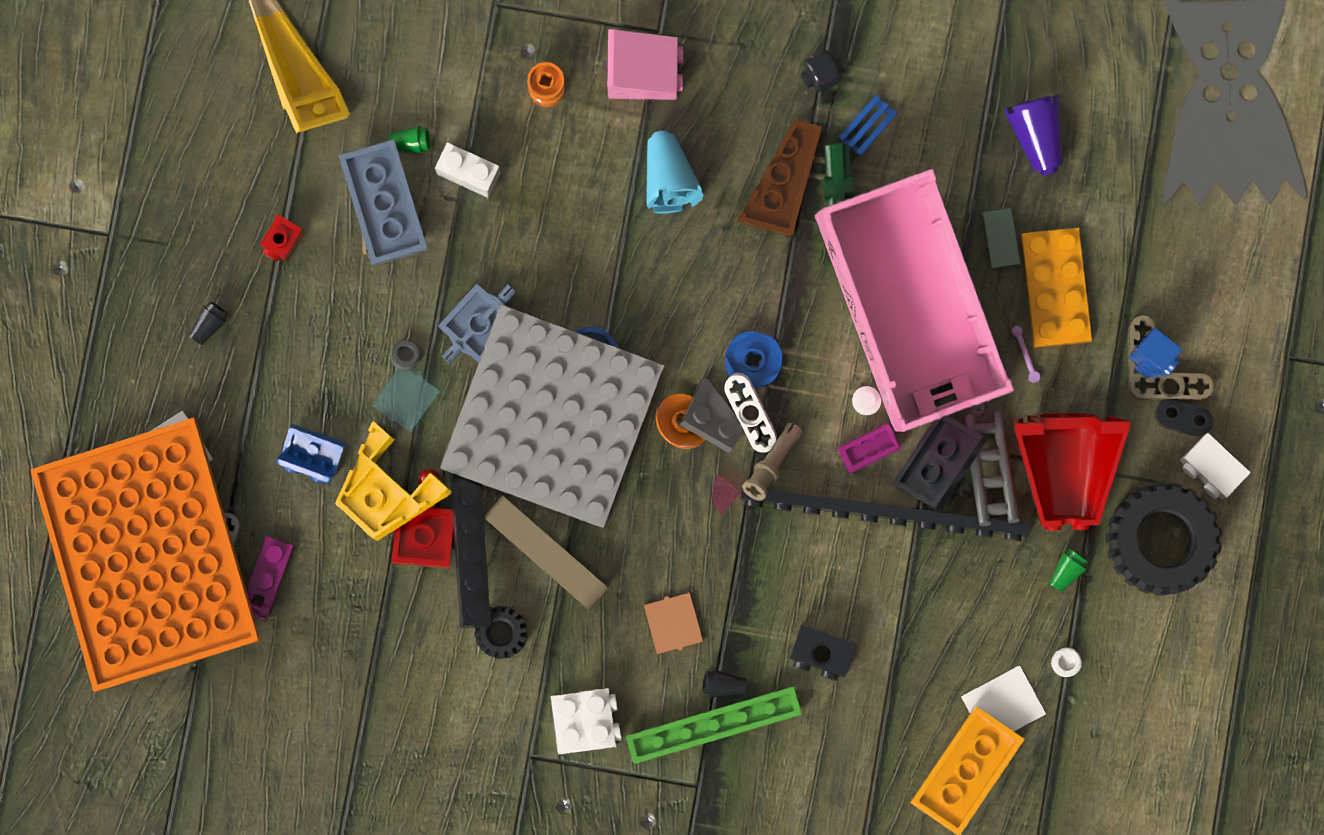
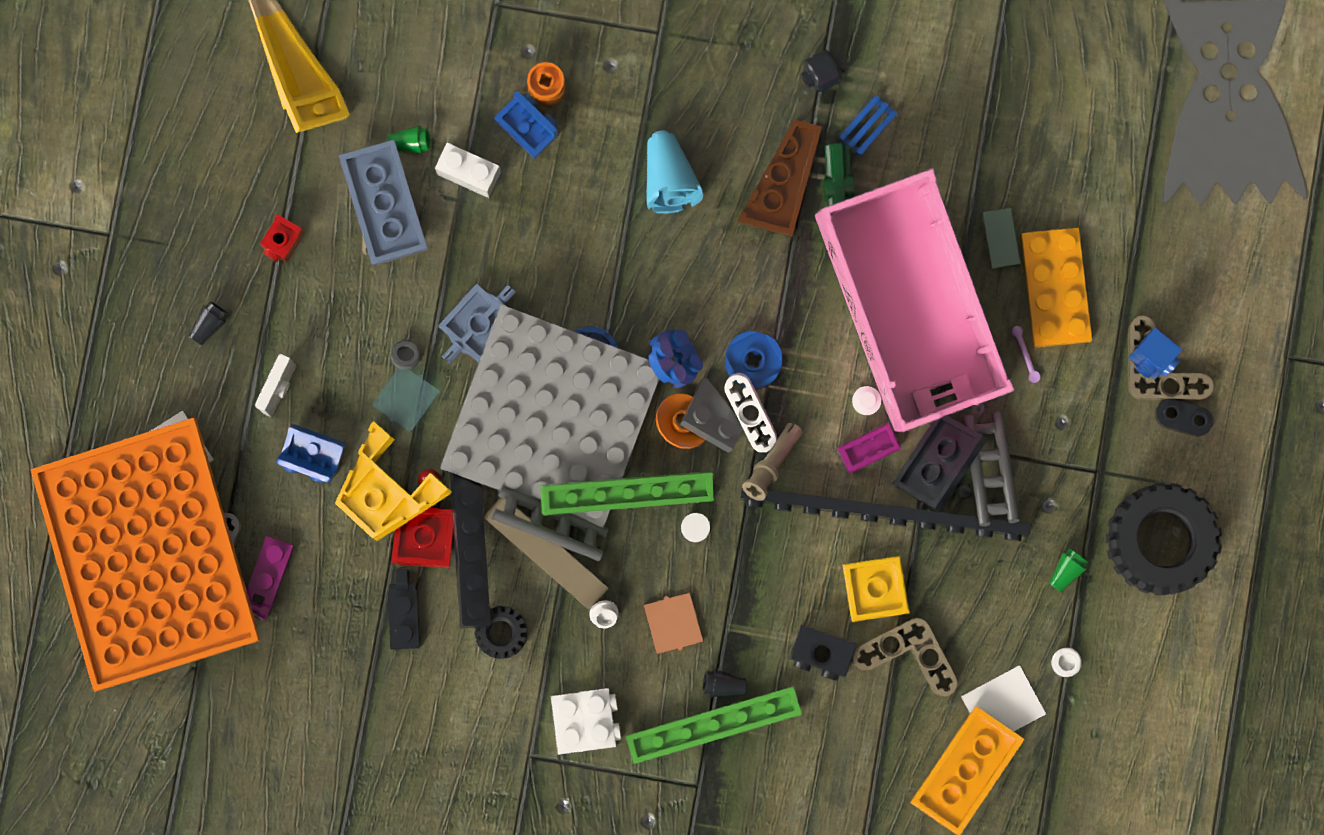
bright pink slope [607,30,683,100] -> none
clear pink tile [712,475,741,515] -> none
dark purple cone [1004,94,1062,176] -> none
red cone [1014,413,1130,531] -> none
white brick [1179,433,1251,500] -> none
none -> white plate [255,354,297,417]
none -> black hinge [388,568,420,650]
none -> dark grey bar [492,486,608,561]
none -> blue bracket [494,91,559,160]
none -> bright green plate [540,471,714,515]
none -> white plate [589,600,619,629]
none -> blue plate [649,330,703,388]
none -> white tile [681,513,710,543]
none -> yellow plate [842,556,909,622]
none -> dark tan beam [852,618,957,697]

